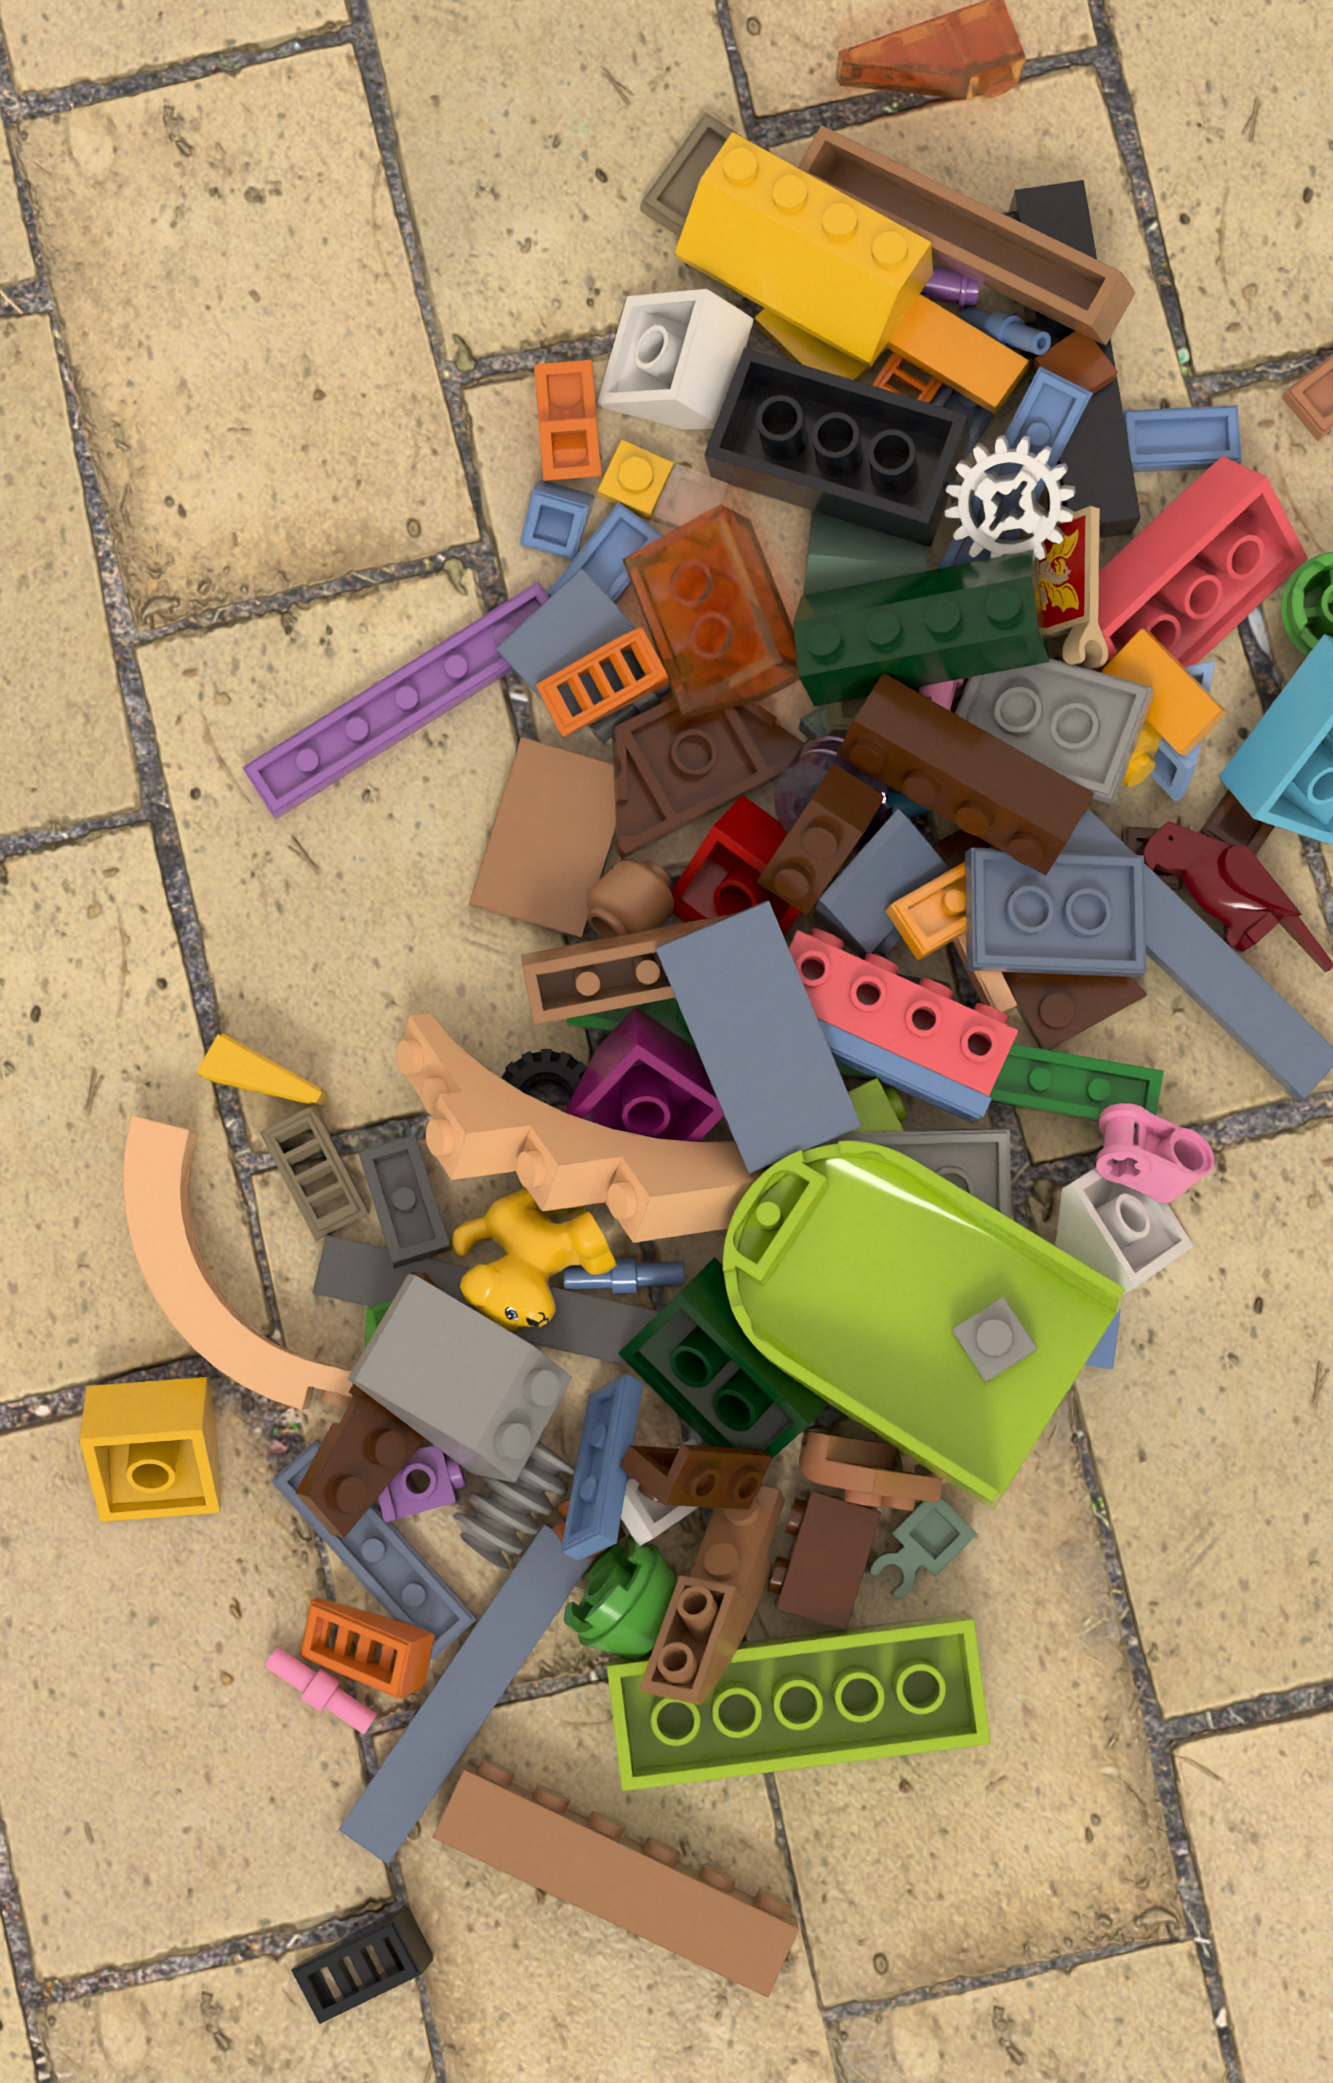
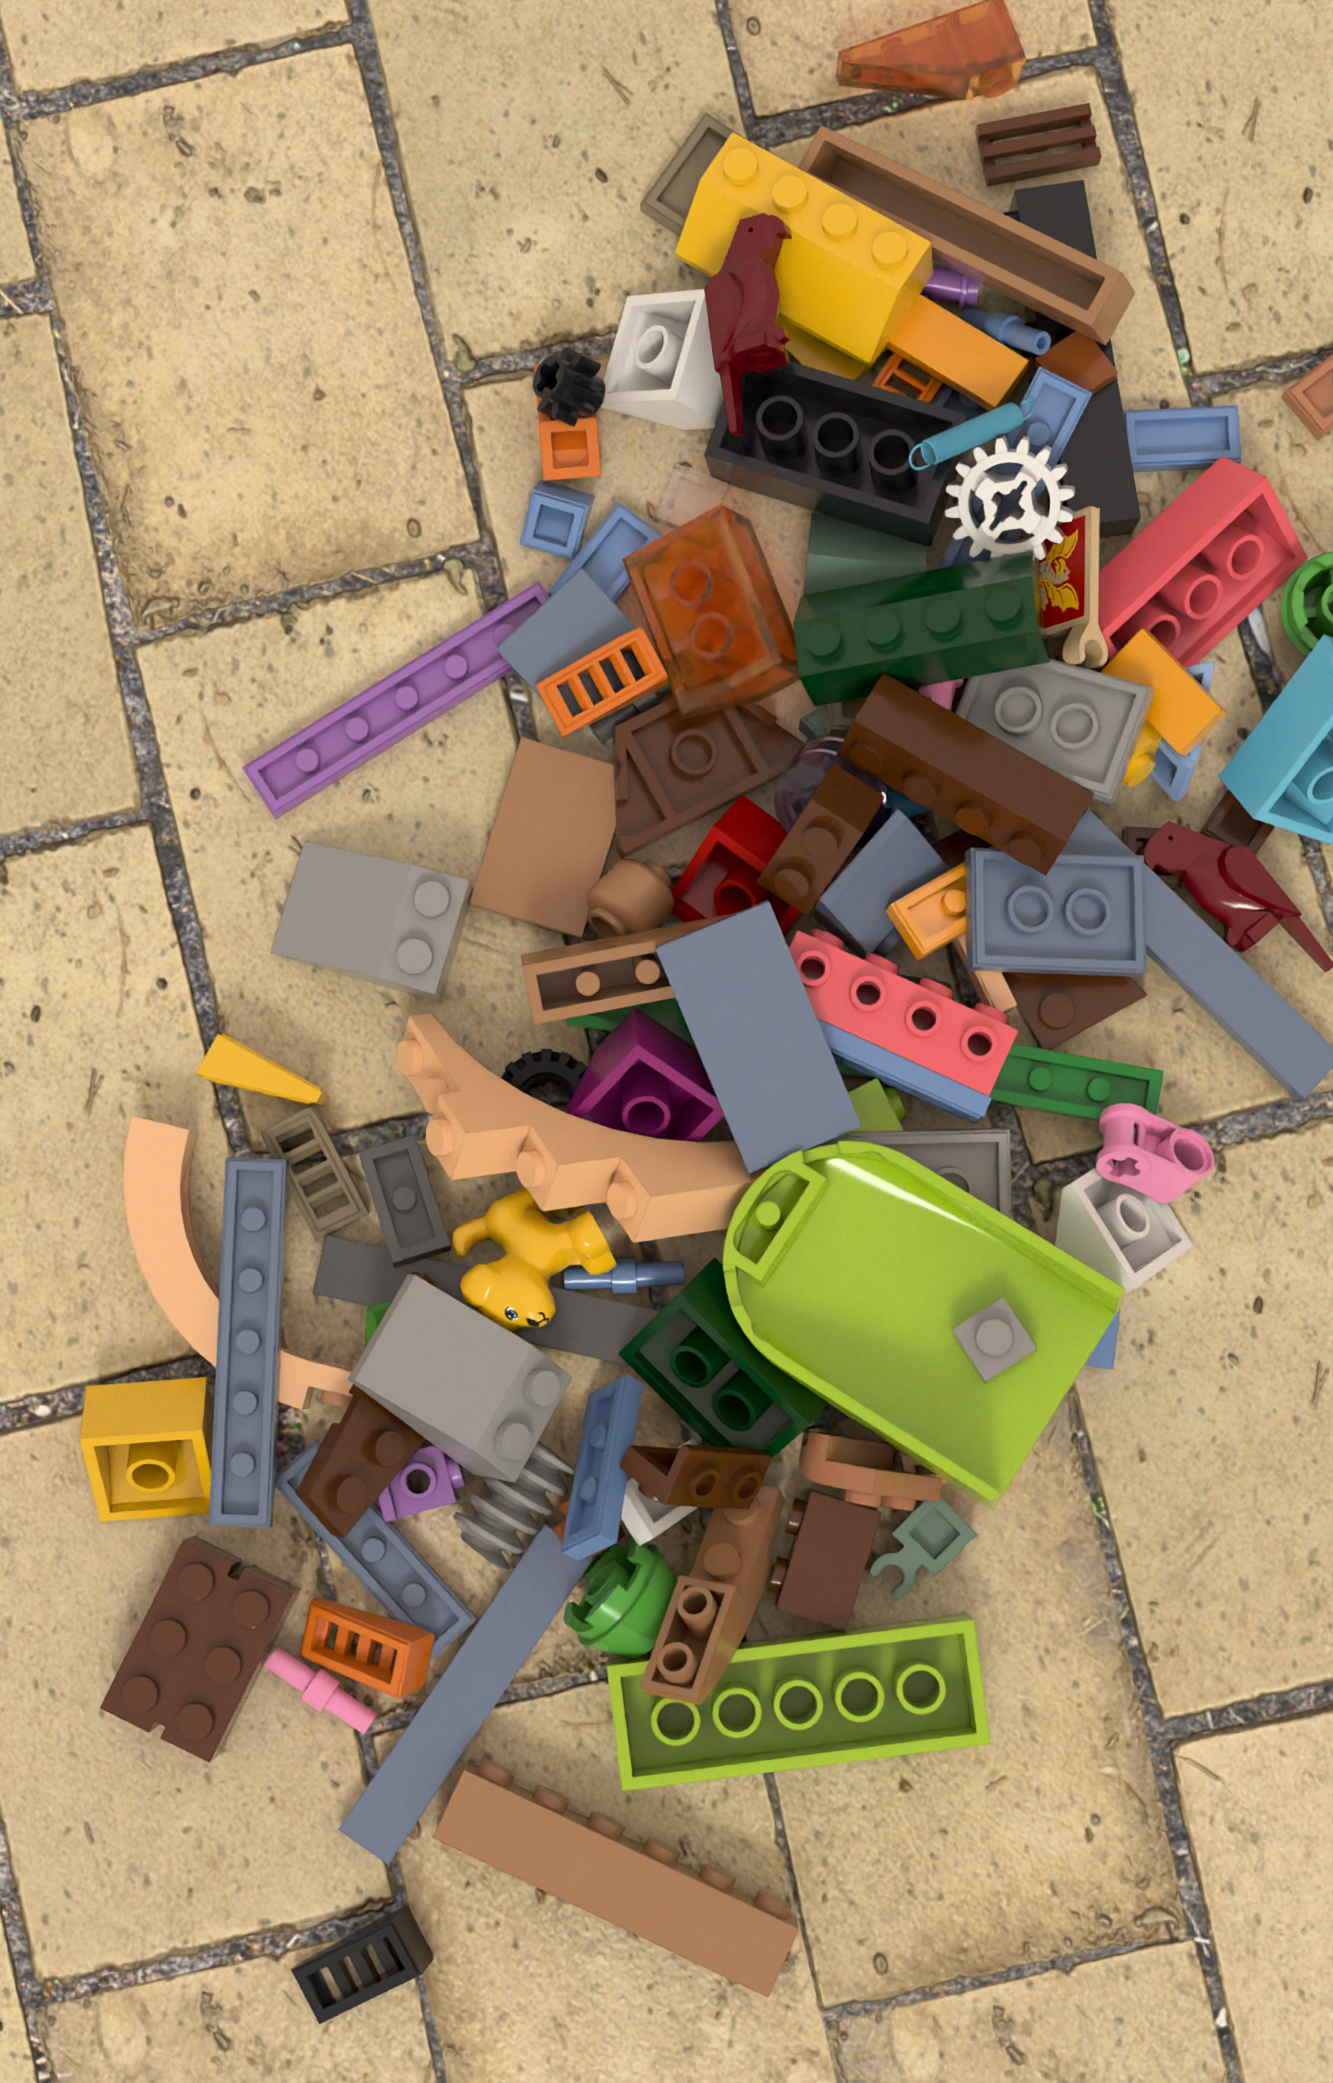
yellow plate [597,439,674,520] -> none
none -> reddish brown piece [100,1536,301,1763]
none -> sand blue tile [209,1158,289,1528]
none -> light grey slope [270,841,473,1003]
none -> black gear [533,347,606,427]
none -> dark red animal [704,213,792,437]
none -> medium azure piece [909,399,1034,470]
none -> reddish brown tile [975,103,1101,186]

